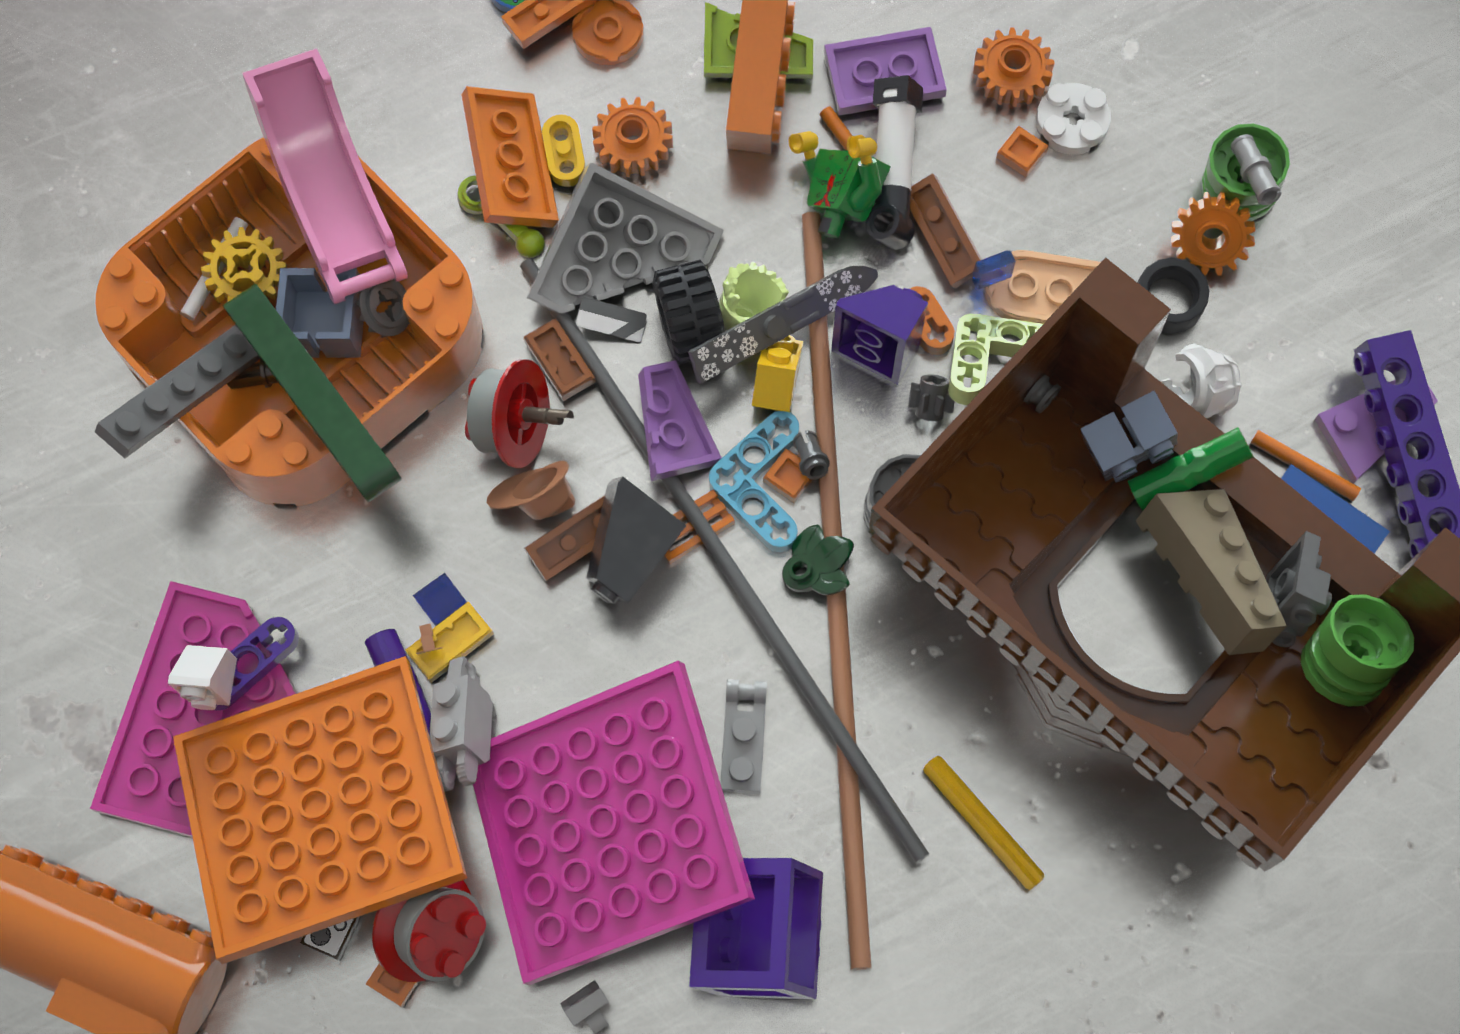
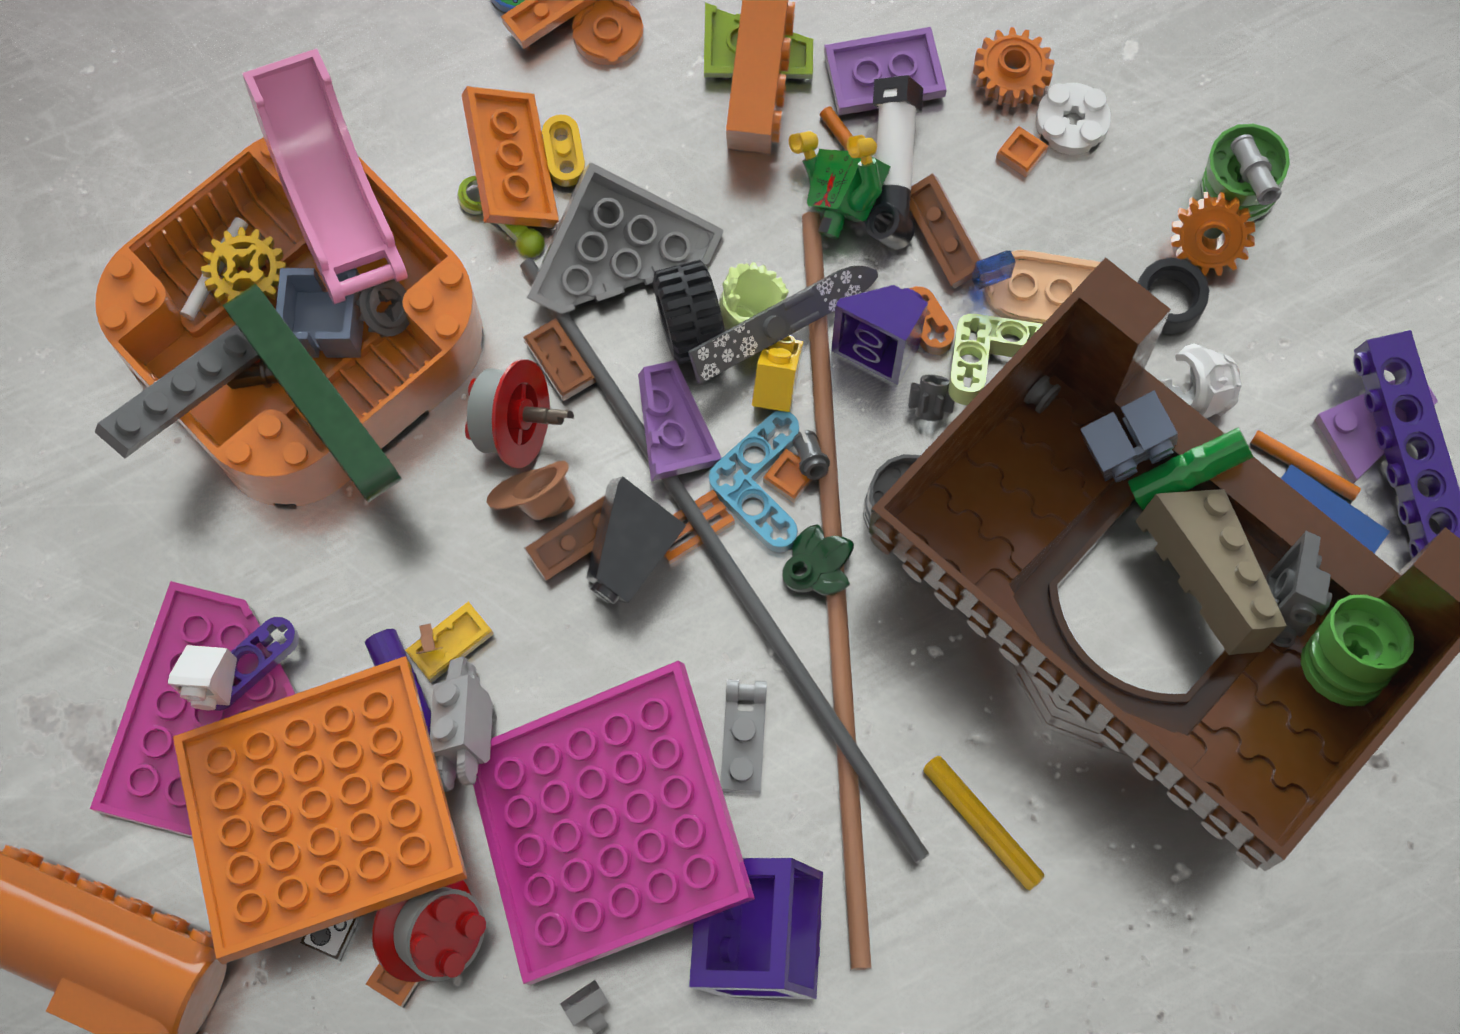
clear blue tile [413,573,467,627] -> none
sticker [576,297,647,342] -> none
orange gear [592,97,673,177] -> none

